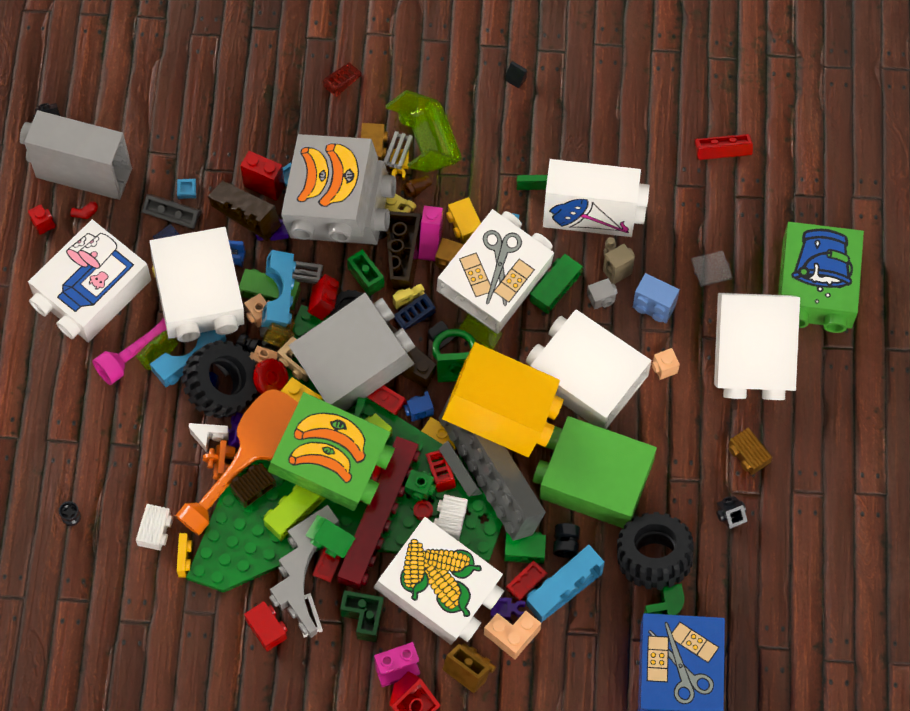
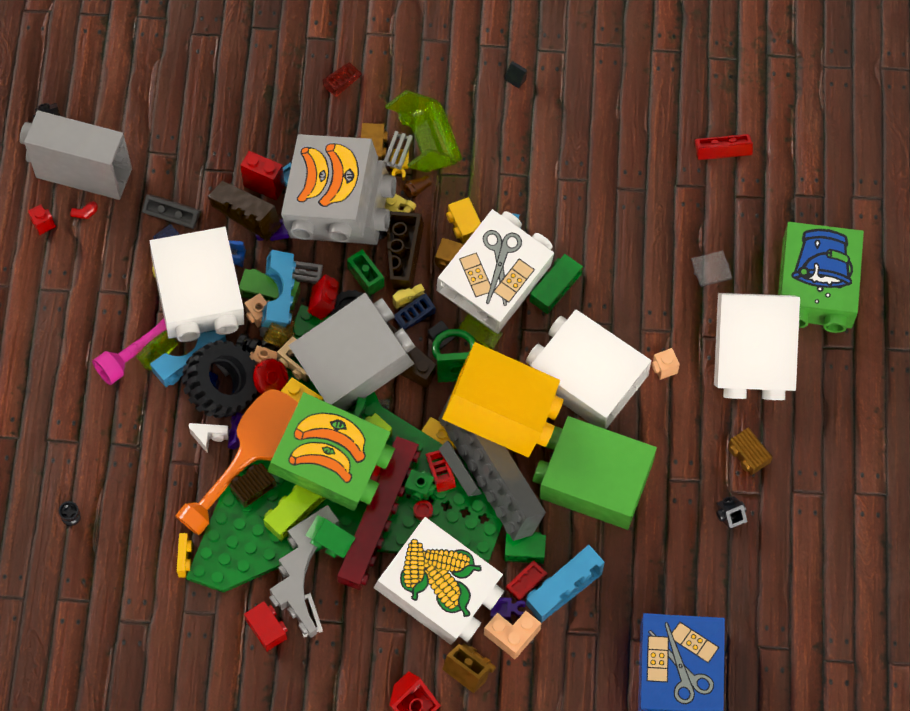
white brick [28,219,151,343] -> none
white brick [136,504,173,551] -> none
dark azure tile [177,179,196,199] -> none
orange hips [203,440,236,480] -> none
red plate [312,548,341,583] -> none
dark green brick [340,590,384,643] -> none
red panel [366,385,407,416] -> none
dark pink panel [374,642,420,688] -> none
blue brick [403,391,434,422] -> none
dark pink slope [418,205,443,261] -> none
white brick [434,494,468,541] -> none
green tile [517,175,548,190] -> none
white brick [543,159,650,237] -> none
black wheel [553,523,580,558] -> none
light grey brick [587,278,618,310] -> none
dark tan brick [603,237,635,284] -> none
black tyre [617,512,694,590] -> none
medium blue brick [632,273,680,324] -> none
green brick [644,584,685,615] -> none

